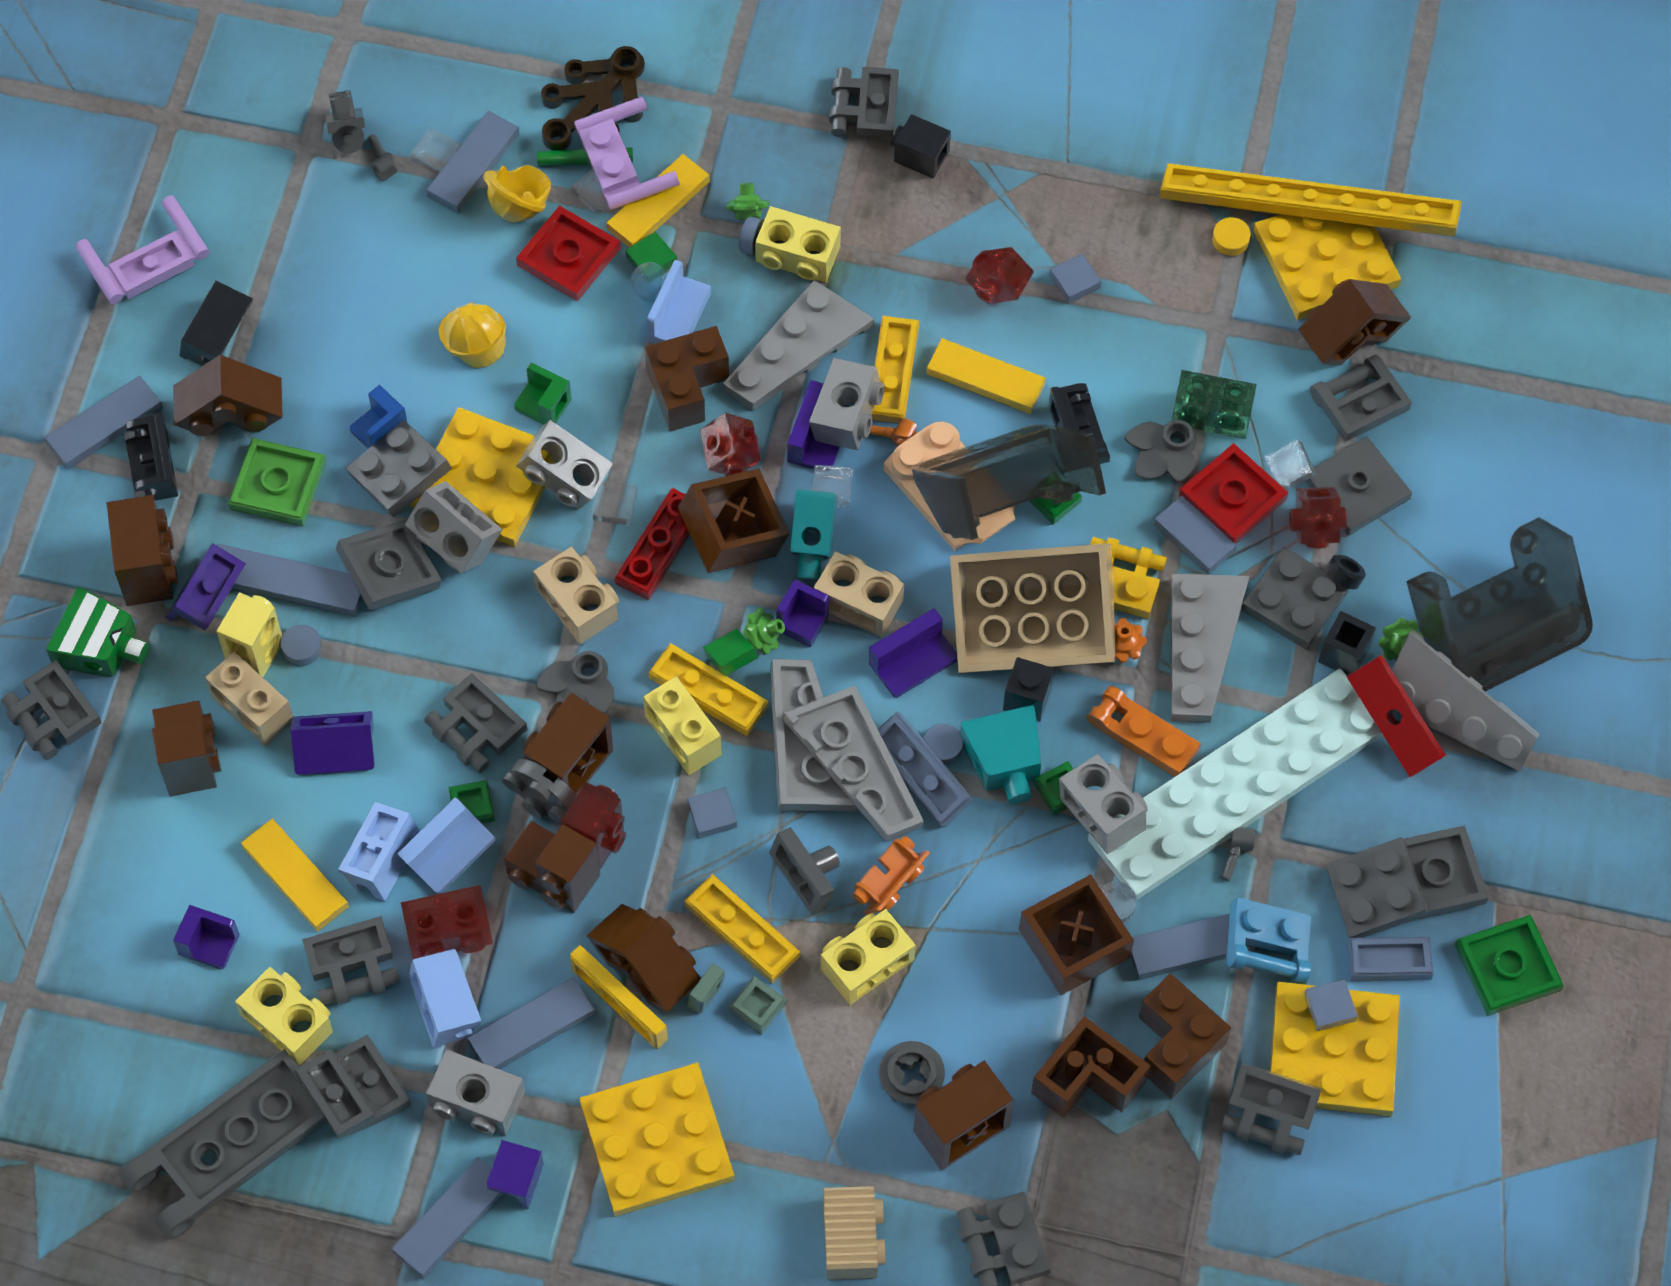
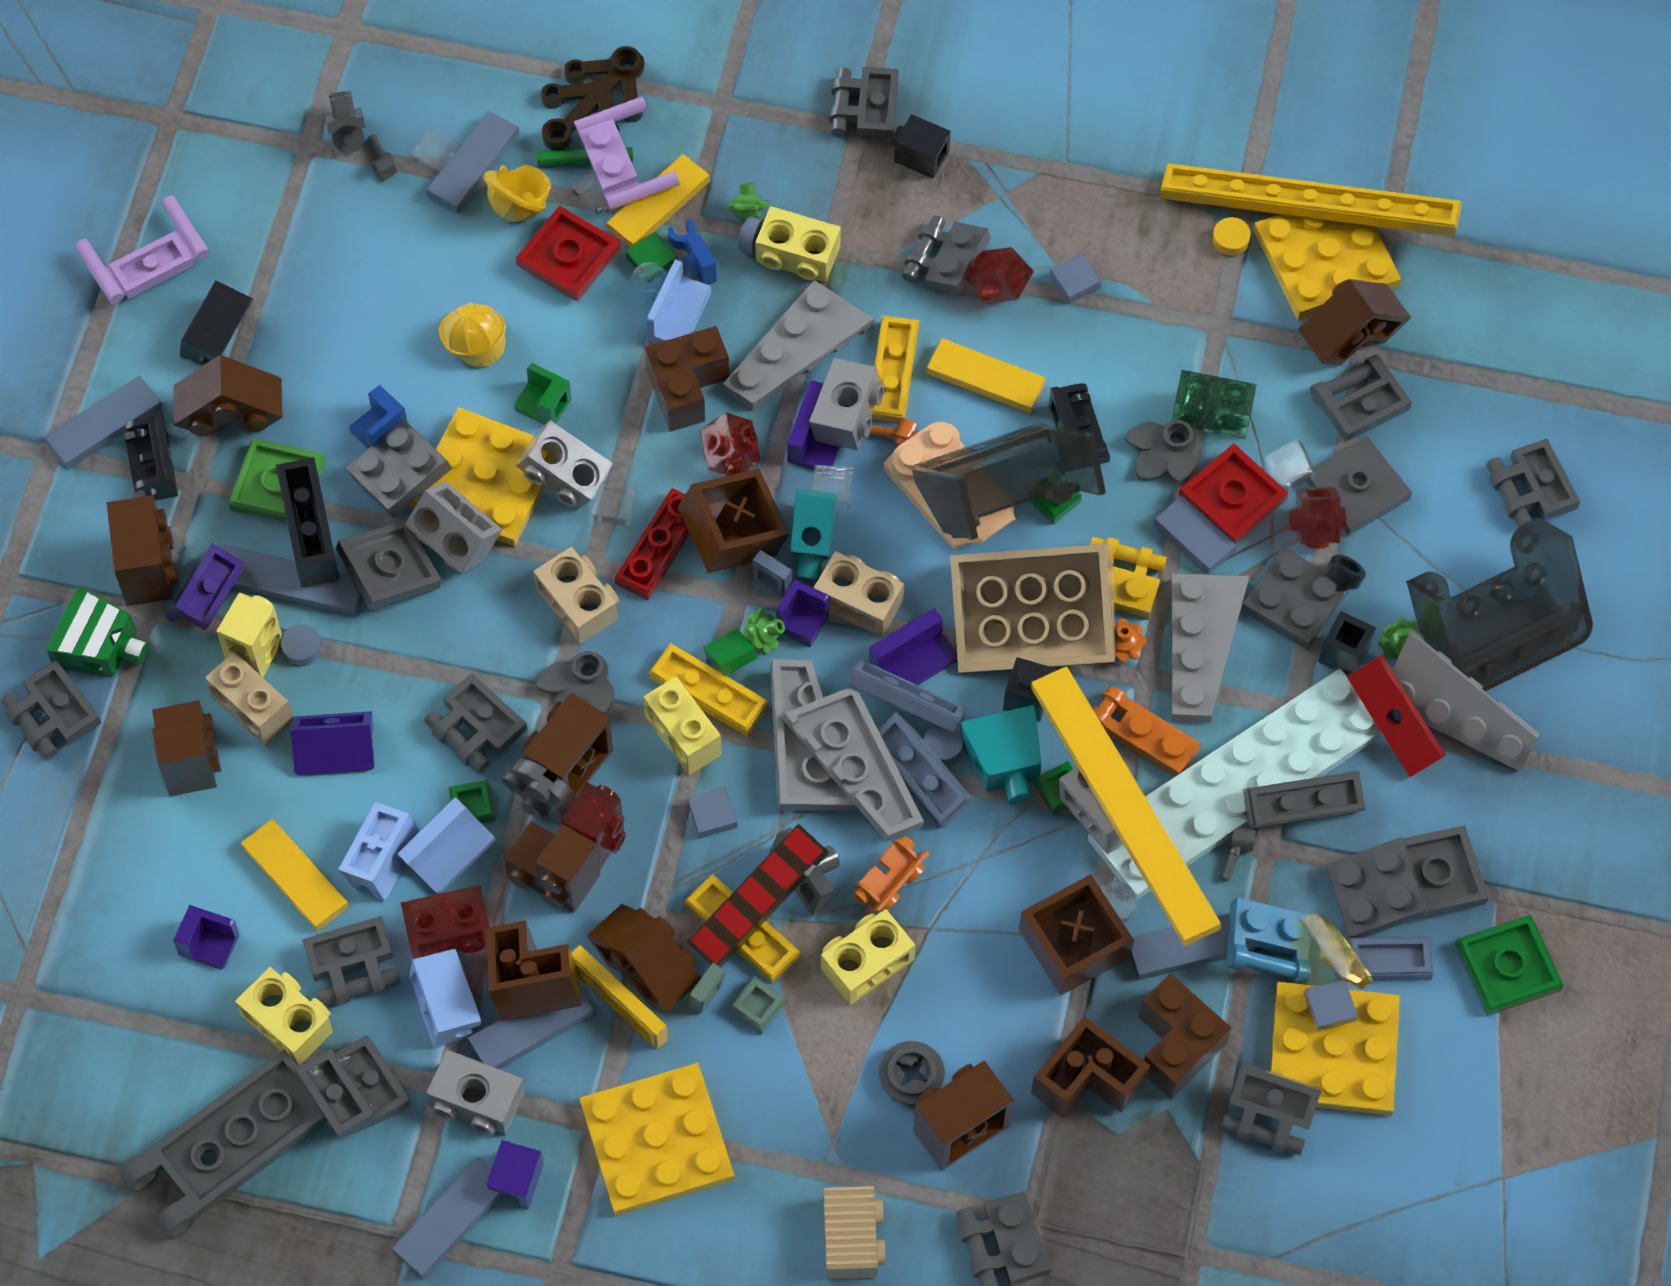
none -> black brick [276,457,340,588]
none -> reddish brown brick [486,920,581,1021]
none -> blue plate [668,219,717,285]
none -> tile [687,823,829,968]
none -> sand blue tile [752,550,792,597]
none -> sand blue tile [846,659,966,733]
none -> dark grey plate [902,215,991,296]
none -> yellow tile [1031,666,1221,947]
none -> dark grey tile [1242,771,1366,829]
none -> clear yellow plate [1301,912,1373,989]
none -> dark grey plate [1486,439,1580,529]

